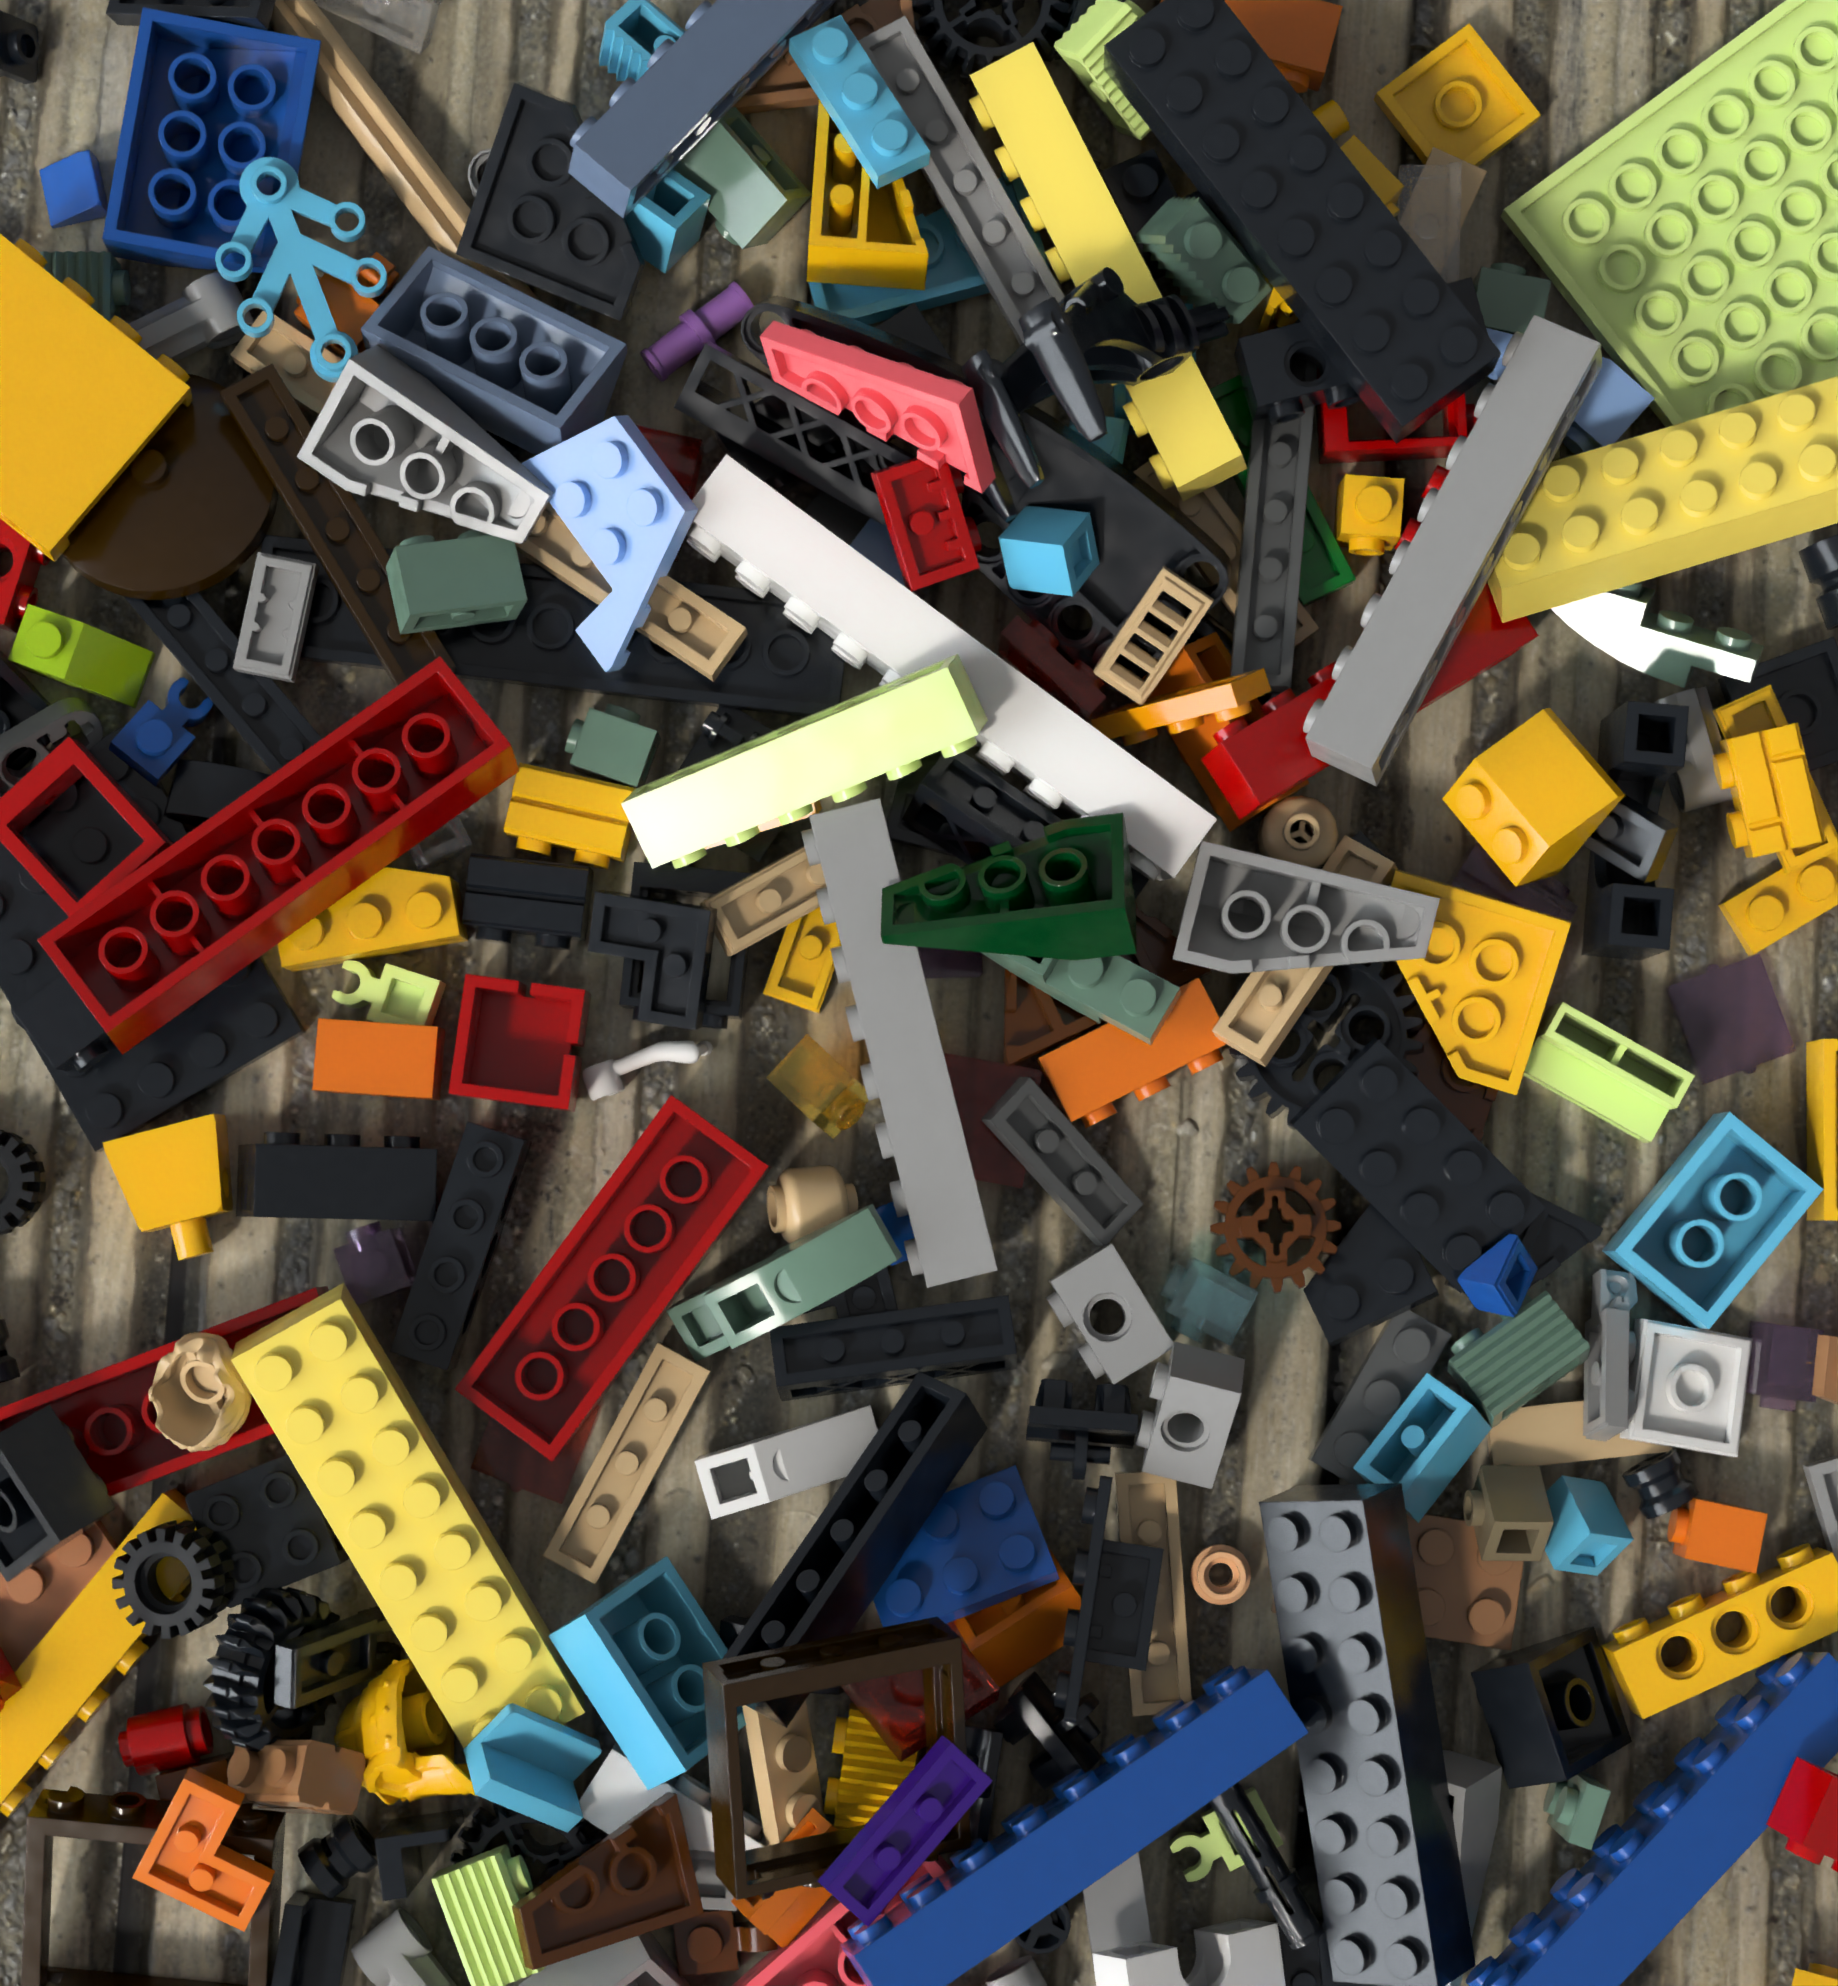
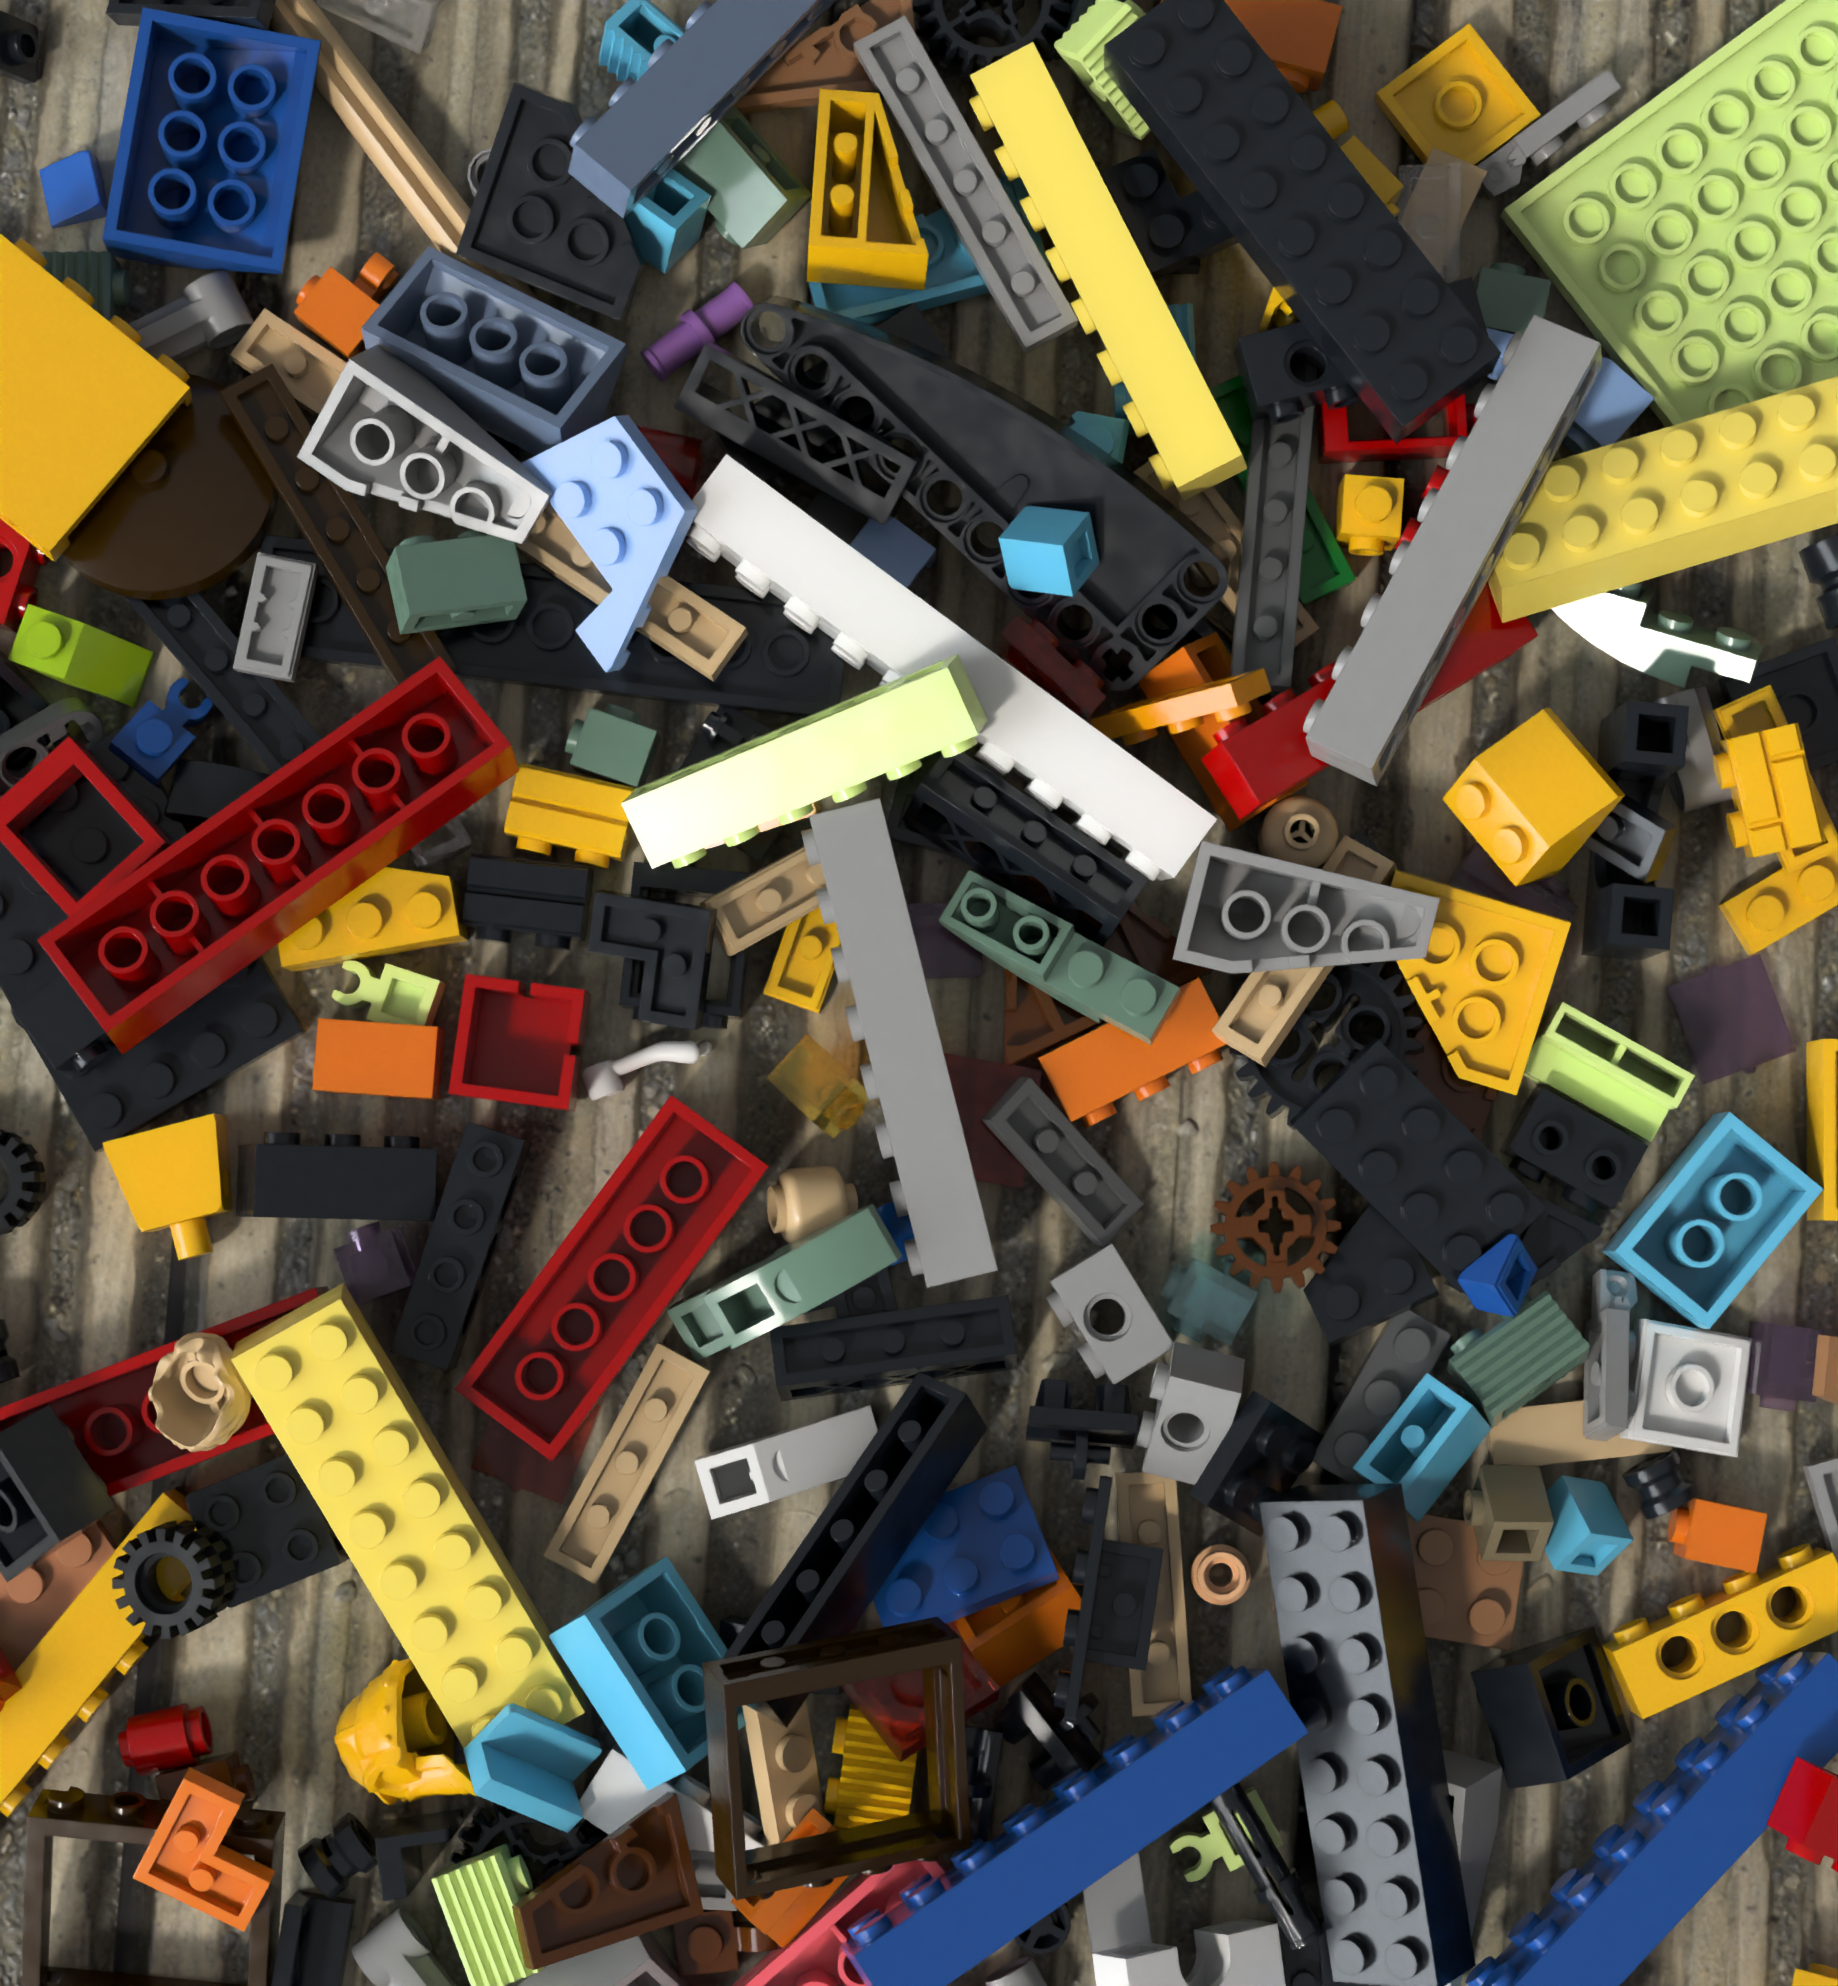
black gear [203,1587,340,1752] -> none
medium azure plant [215,157,387,383] -> none
medium nougat brick [227,1740,366,1815] -> none
black hinge [274,1606,401,1709] -> none
coral wing [759,320,996,494] -> none
medium azure plate [789,15,930,189] -> none
dark purple plate [818,1735,993,1927] -> none
red bracket [871,457,982,591] -> none
dark green wedge [881,813,1137,960] -> none
black piece [962,267,1230,522] -> none
tan slope [1093,566,1214,705] -> none
sand green brick [1135,196,1273,324] -> none
sand green plate [1543,1771,1611,1850] -> none
none -> black plate [1189,1390,1323,1537]
none -> light grey hinge [1477,70,1622,200]
none -> black brick [1499,1087,1648,1214]

